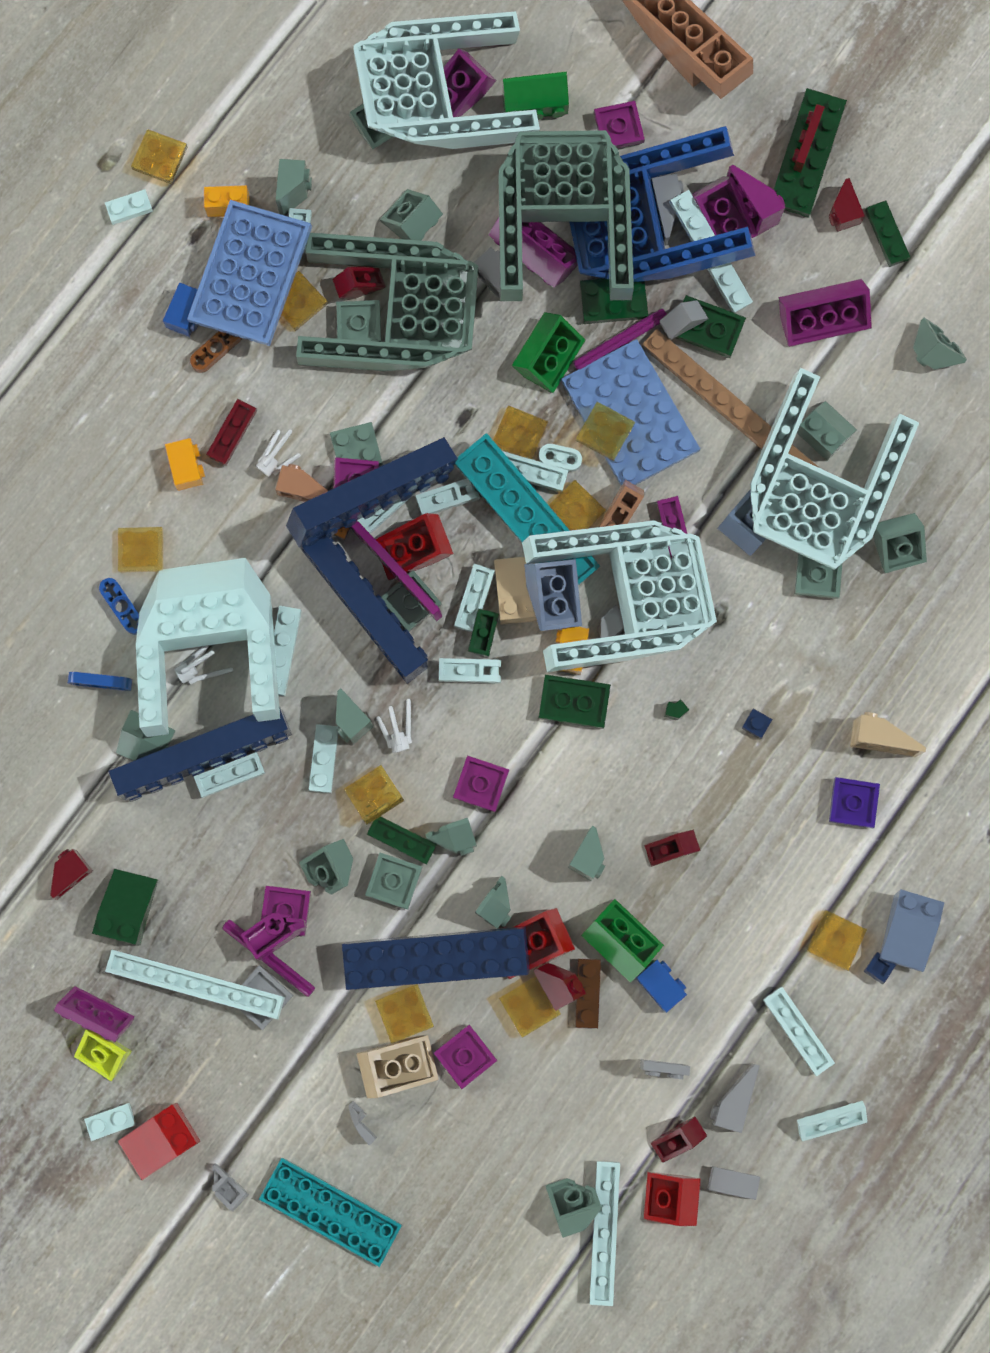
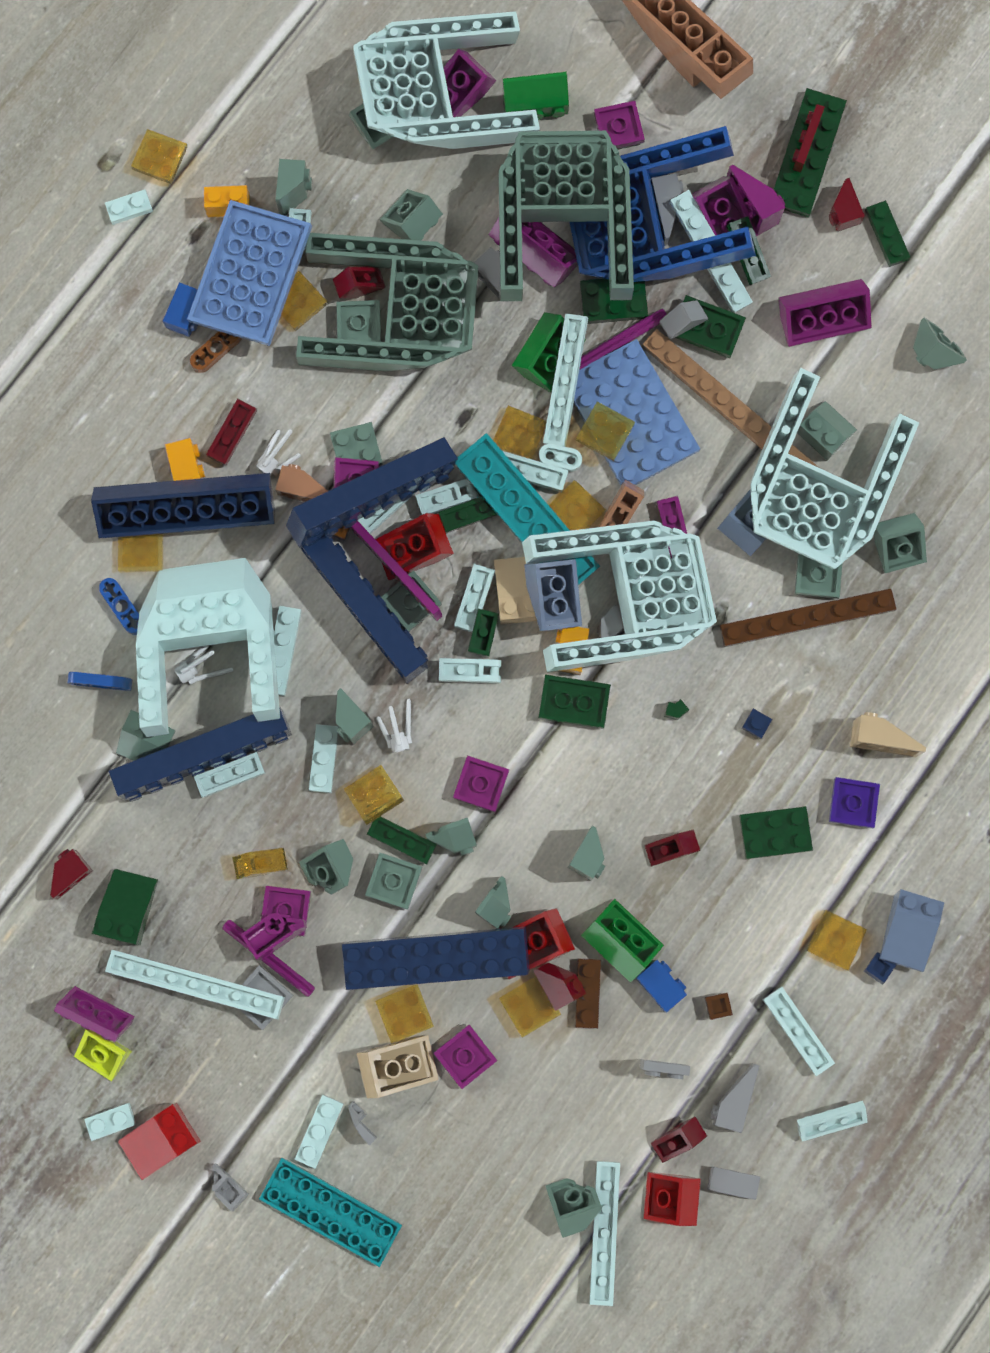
none -> dark blue brick [91,473,275,539]
none -> clear yellow slope [232,848,288,879]
none -> light aqua plate [294,1095,344,1169]
none -> dark green plate [439,497,498,534]
none -> light aqua plate [543,314,588,447]
none -> reddish brown plate [705,993,733,1020]
none -> reddish brown plate [719,589,897,647]
none -> plate [727,216,771,285]
none -> dark green plate [739,806,813,860]

